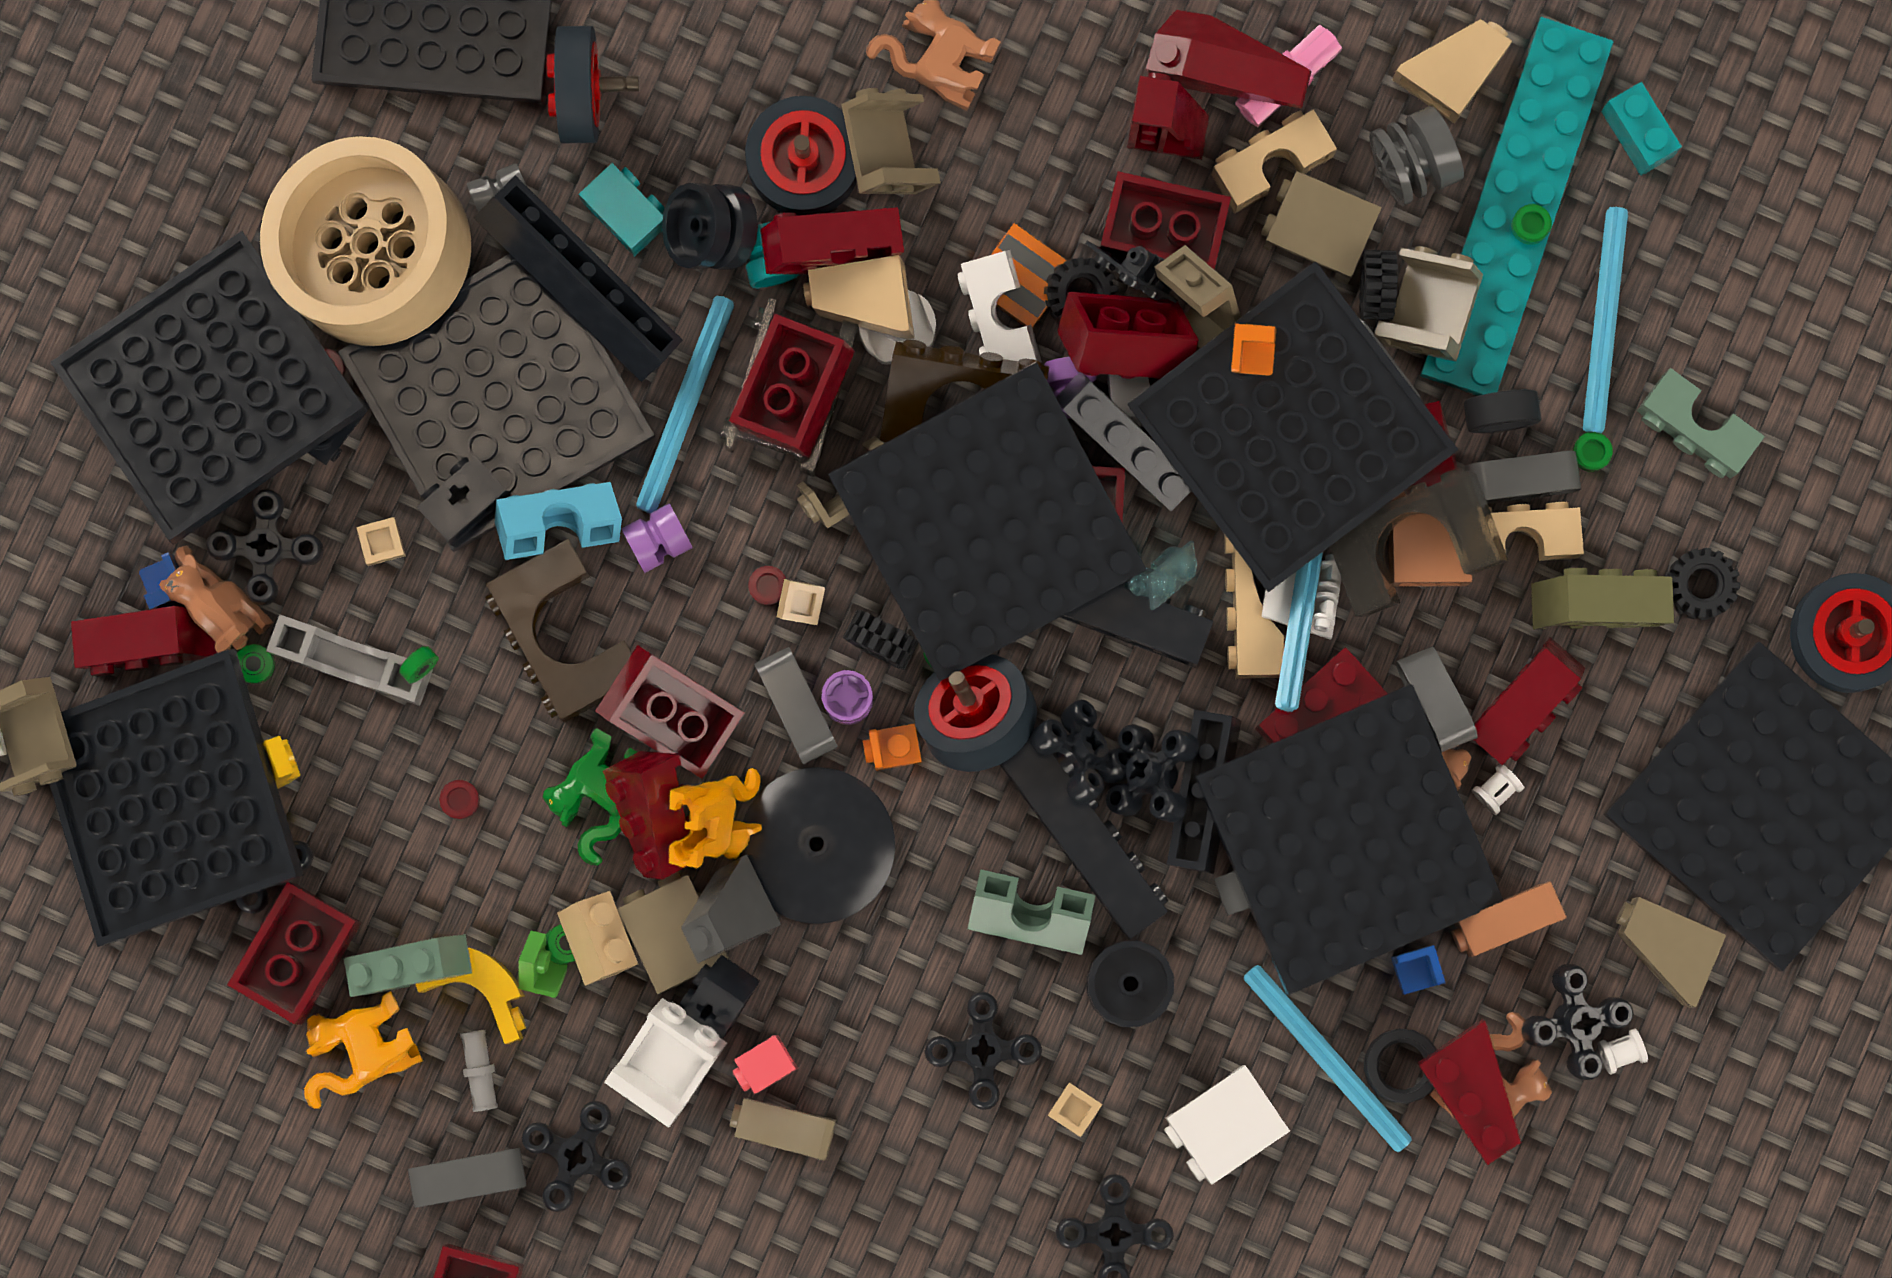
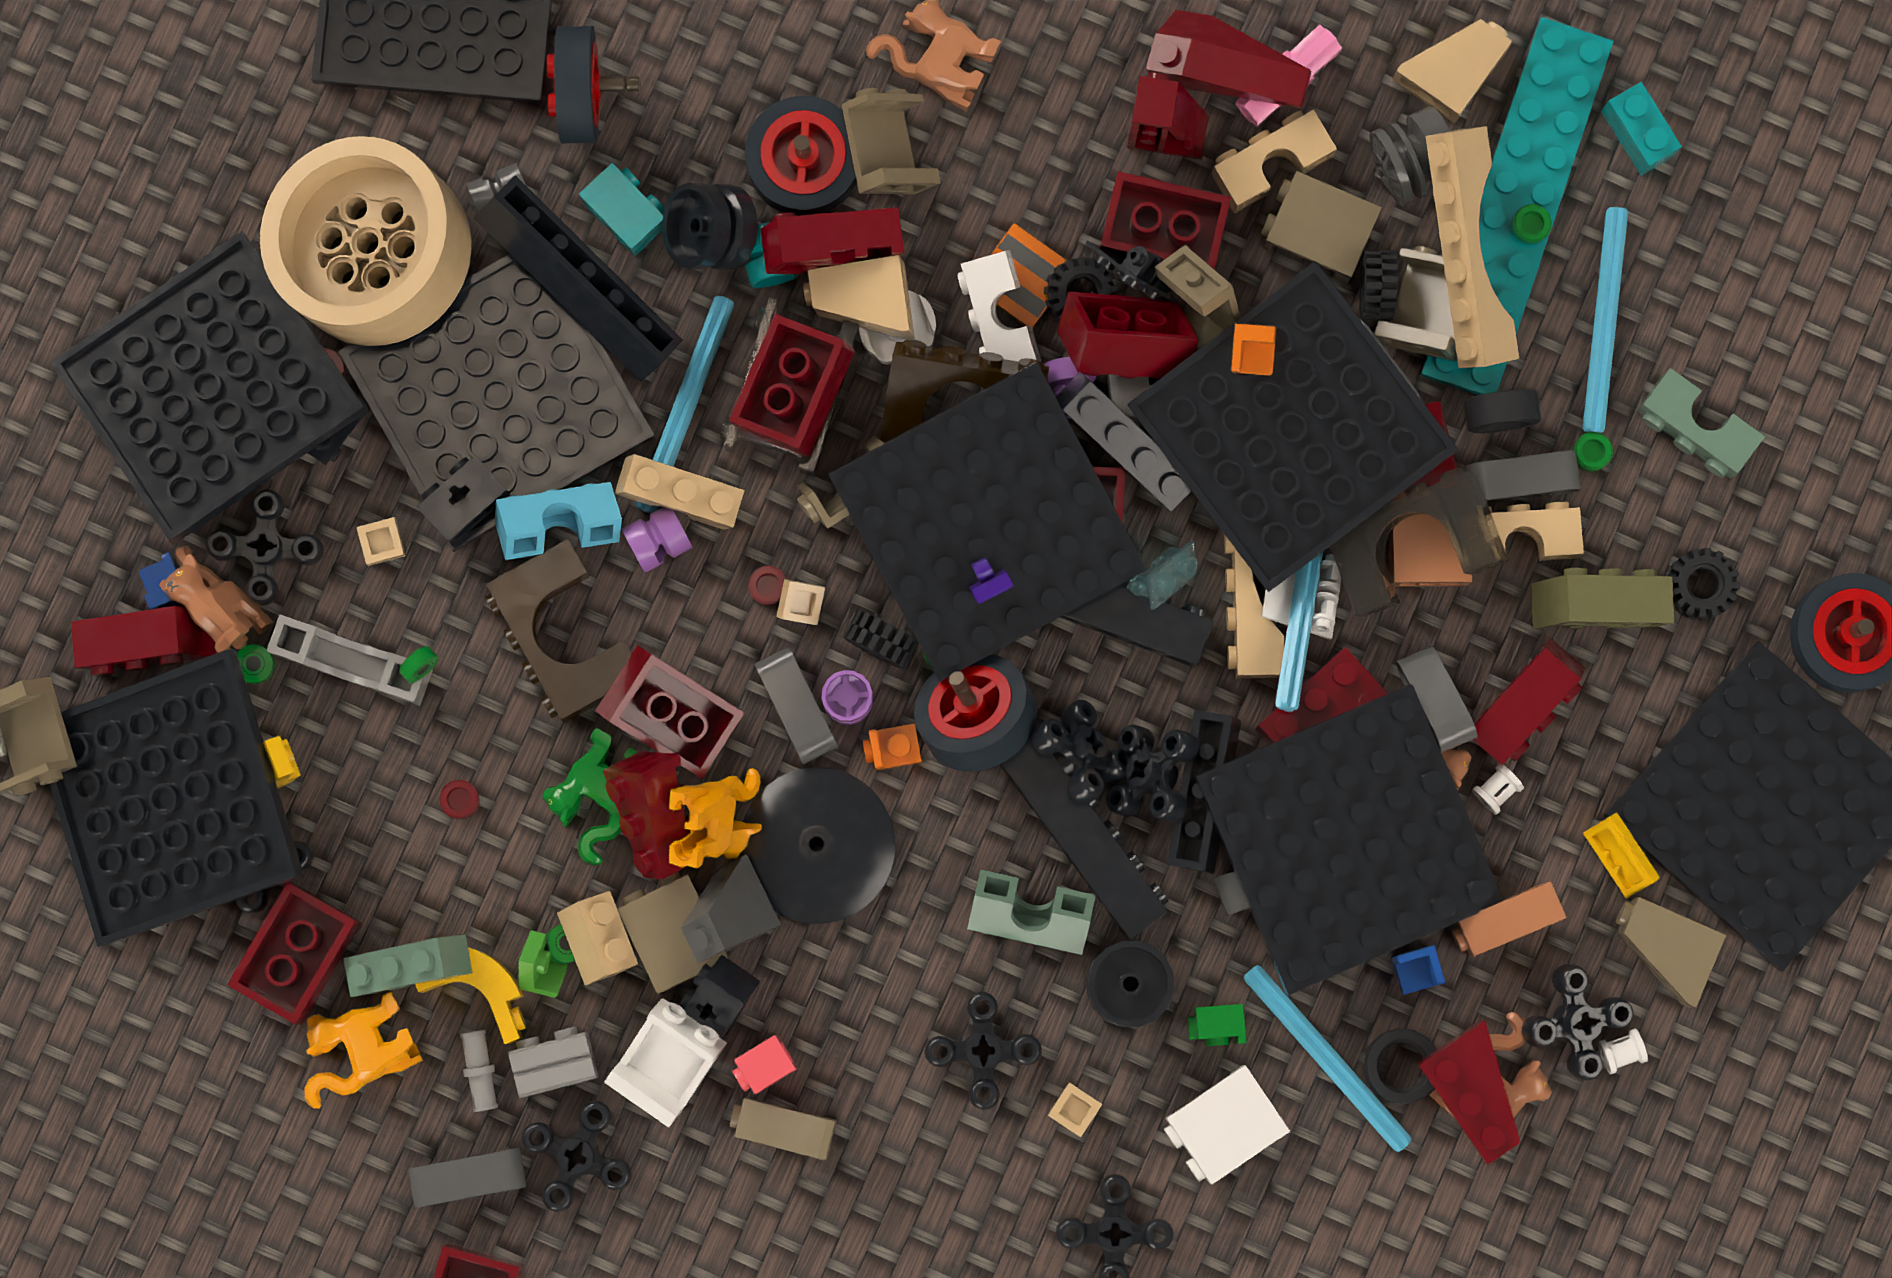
none -> light grey brick [508,1026,599,1098]
none -> tan arch [615,454,744,530]
none -> dark purple tile [969,558,1013,604]
none -> green brick [1187,1004,1246,1047]
none -> tan arch [1426,126,1519,368]
none -> yellow plate [1583,812,1660,898]

